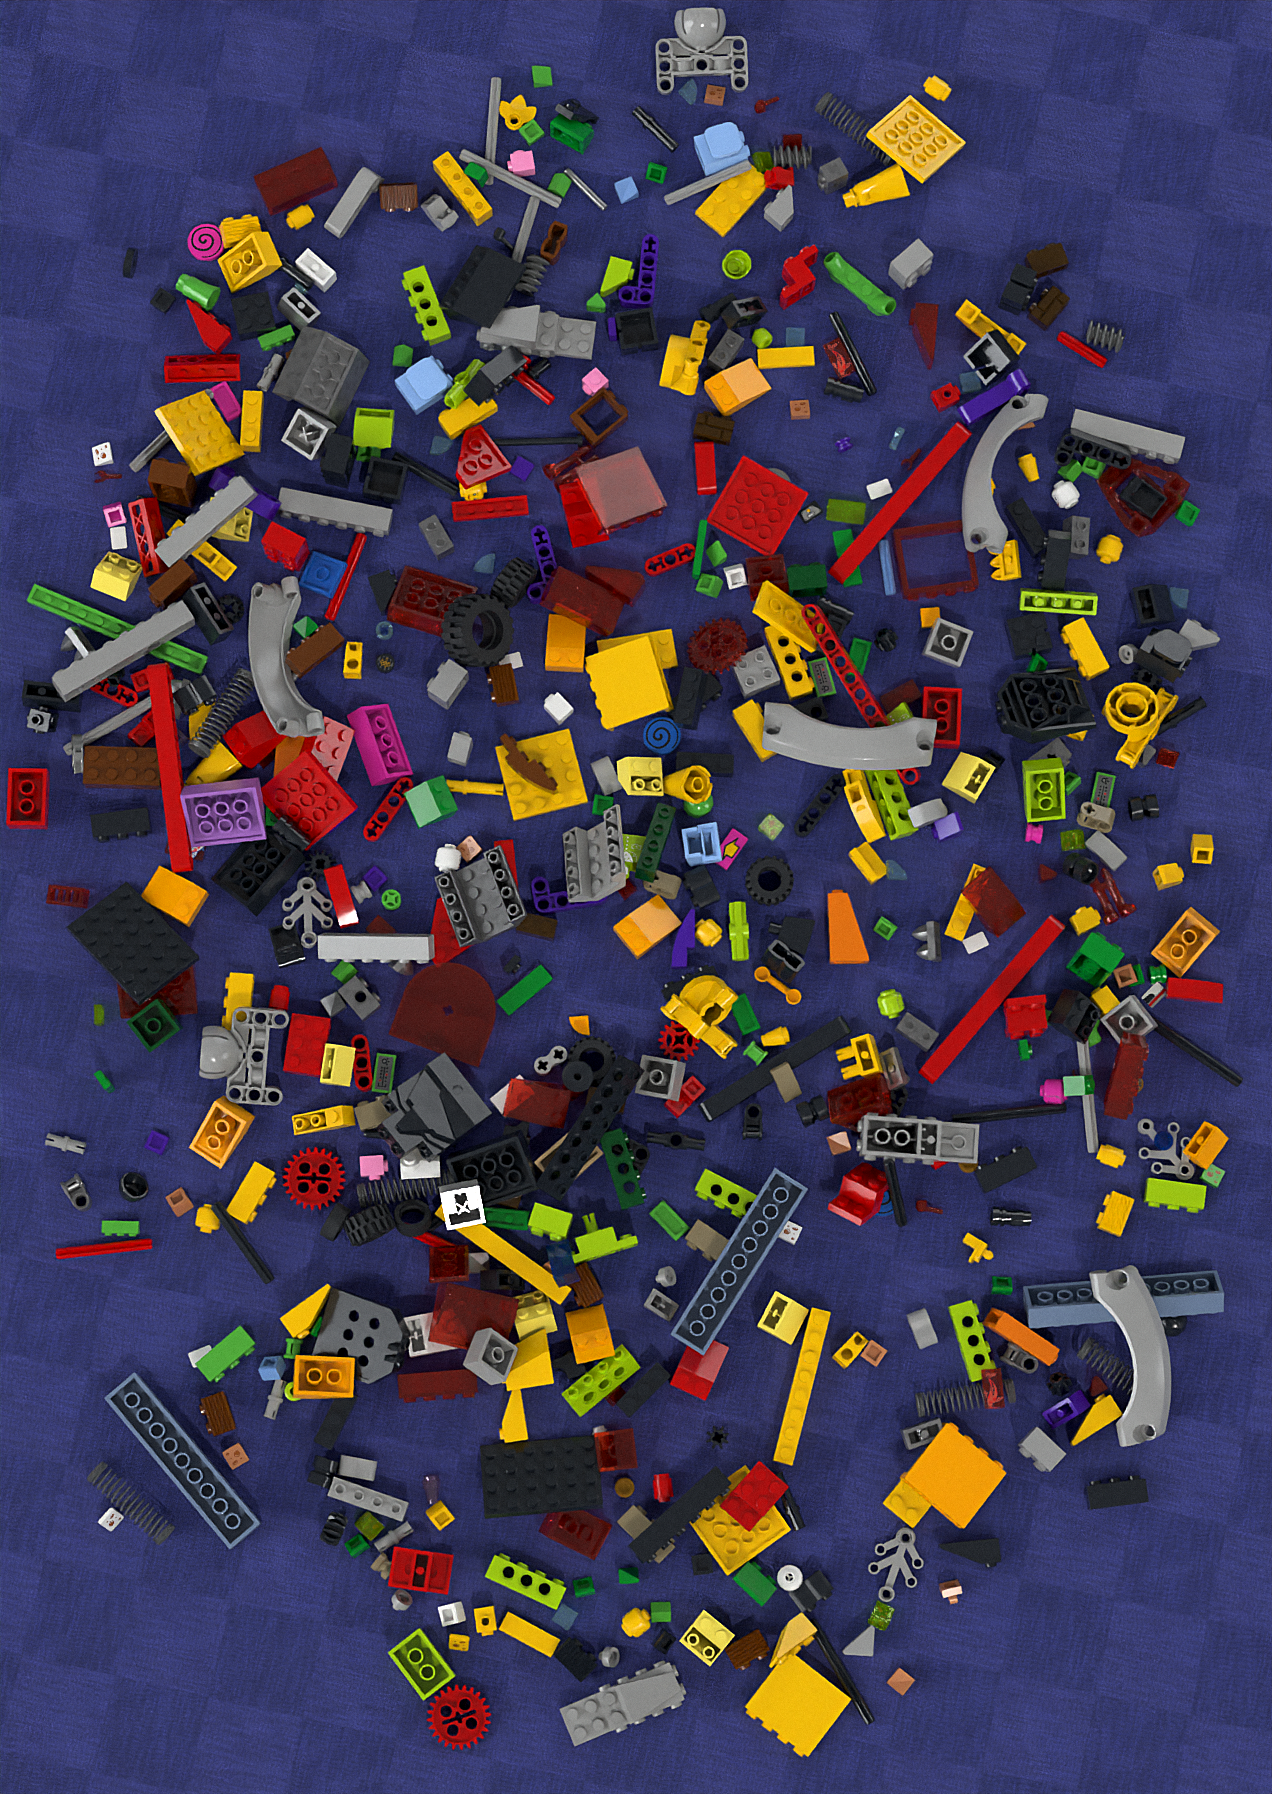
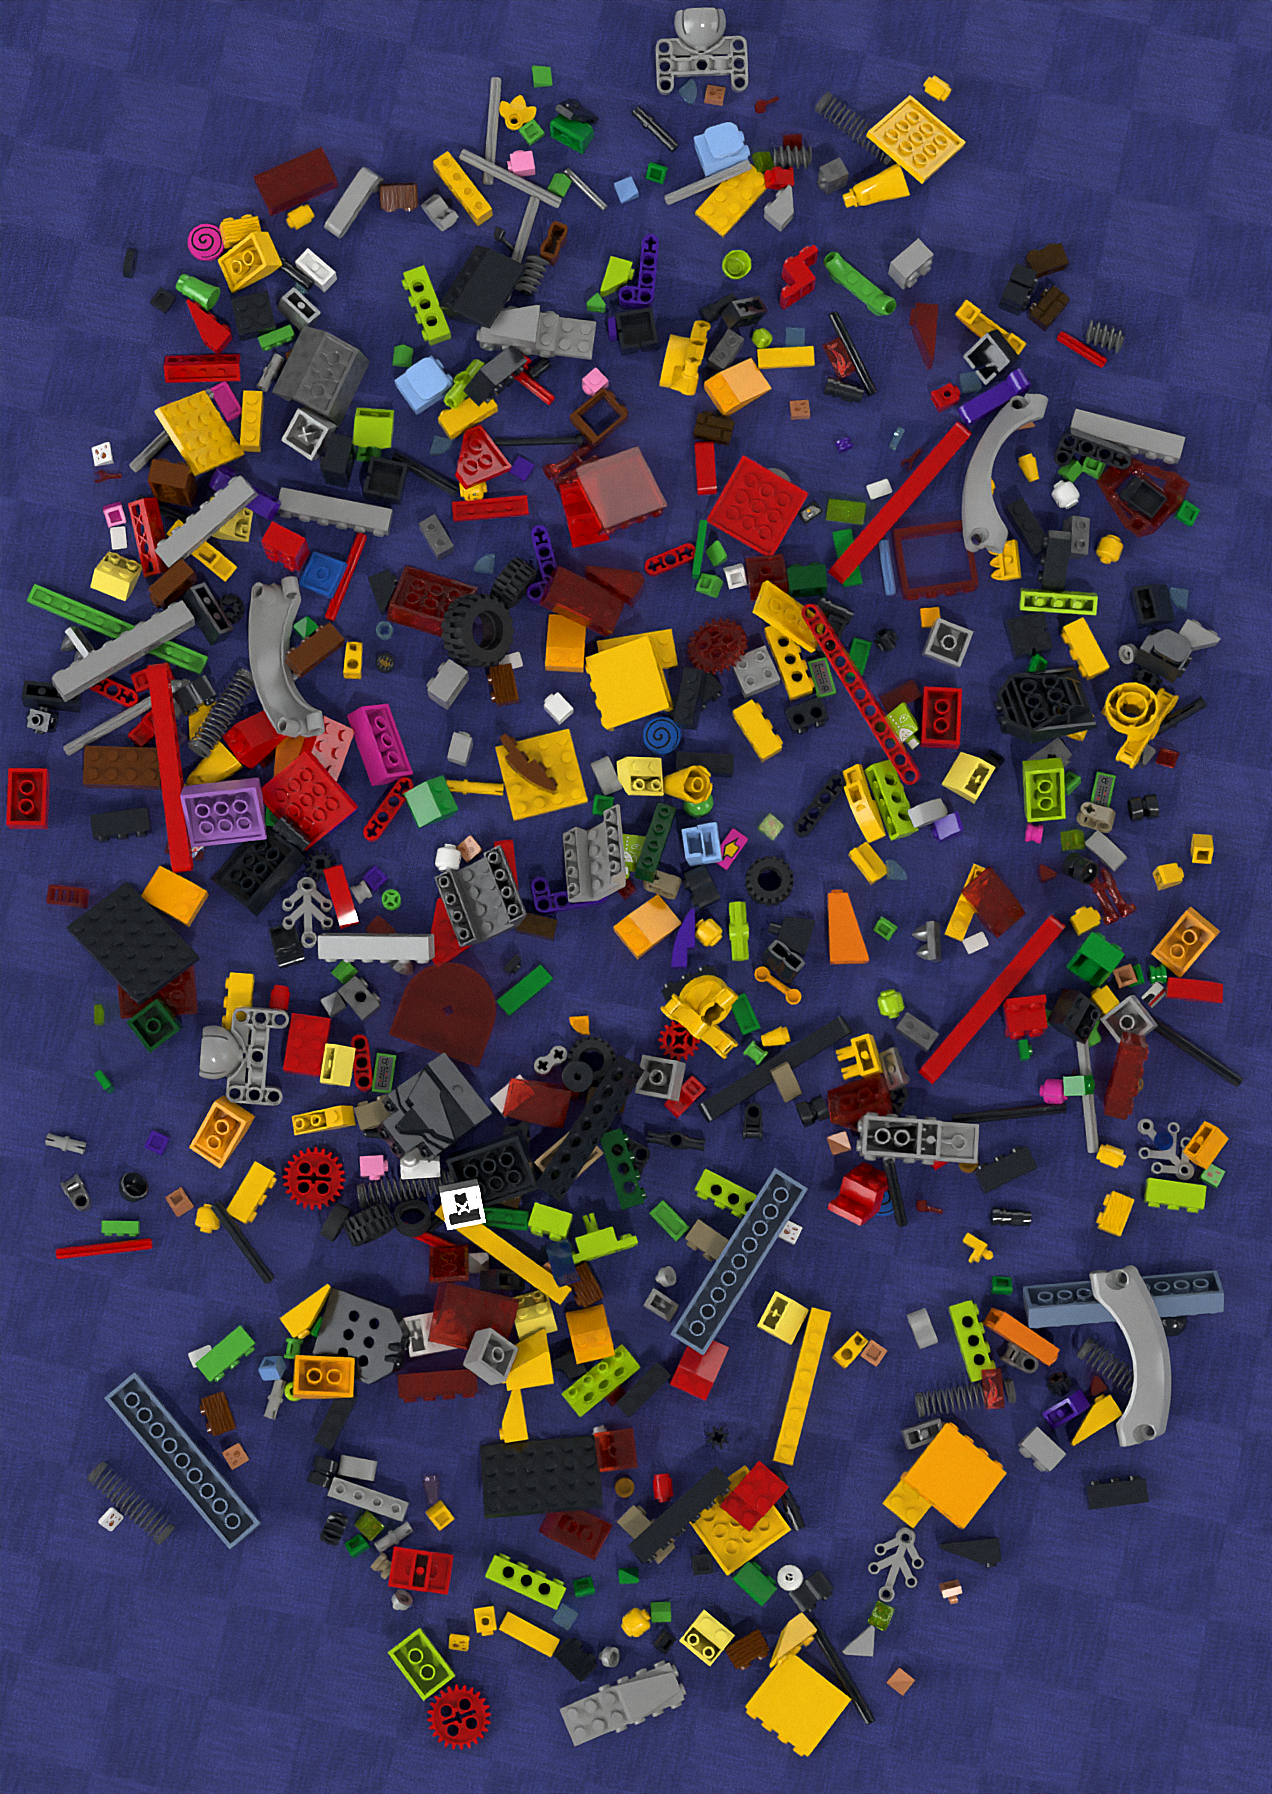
dark grey piece [71,734,84,774] -> none
black pin [107,668,125,687] -> none
white slope [438,1601,466,1627] -> none
green slope [464,162,489,188] -> none
light grey panel [762,702,937,770] -> none

